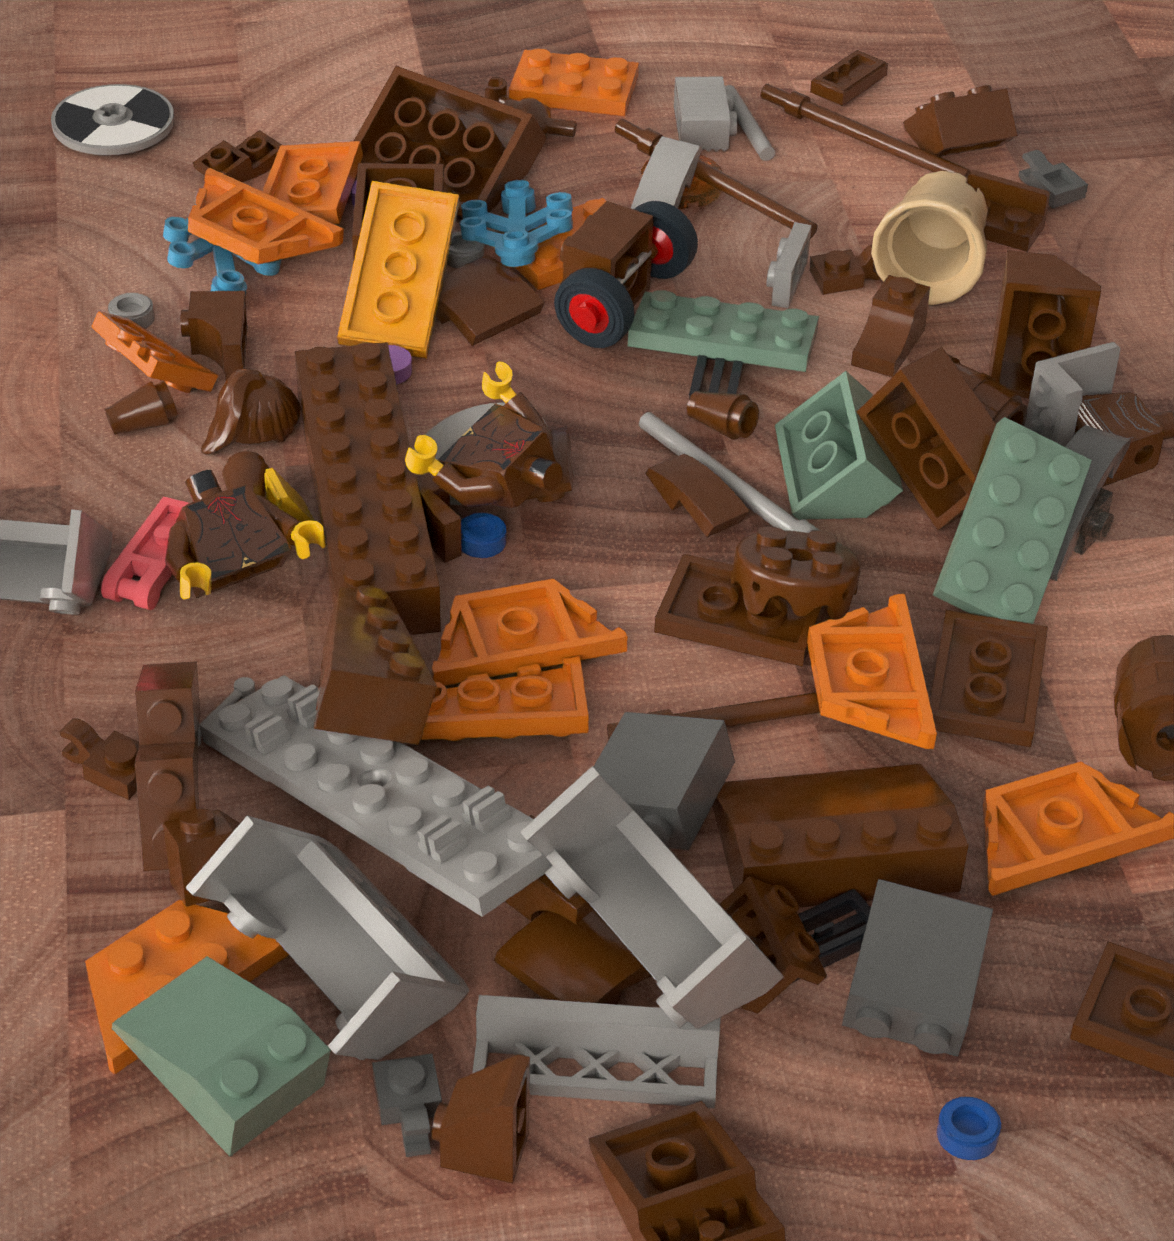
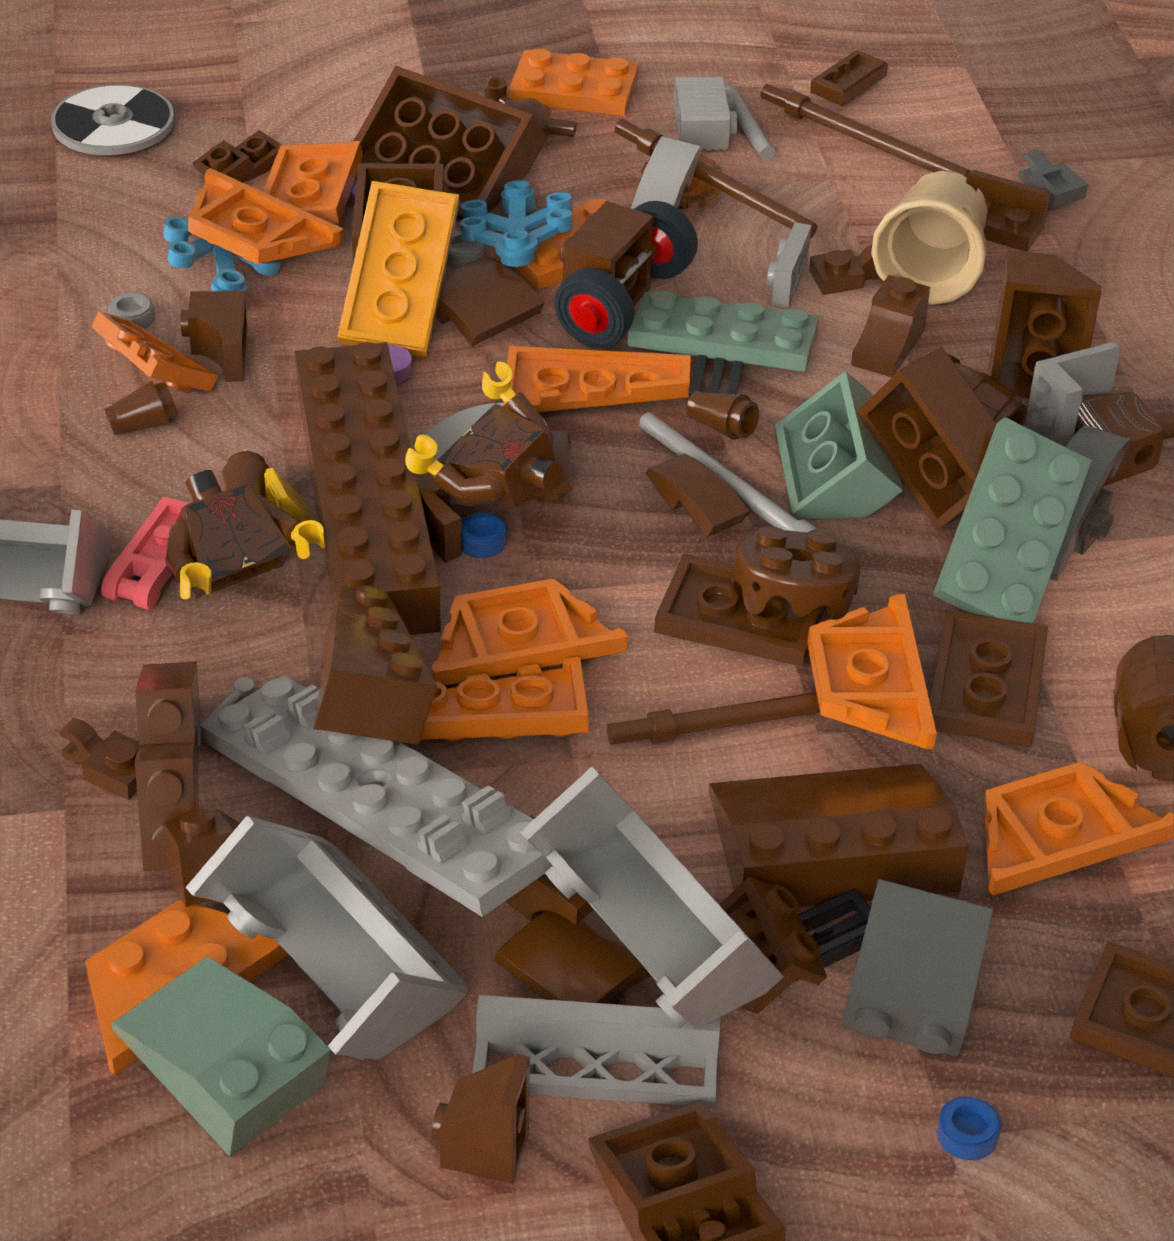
reddish brown hair [201,368,301,455] -> none
dark grey plate [372,1054,442,1157] -> none
dark grey brick [593,712,735,850] -> none
reddish brown slope [903,85,1018,157] -> none
none -> orange wing [502,346,691,412]

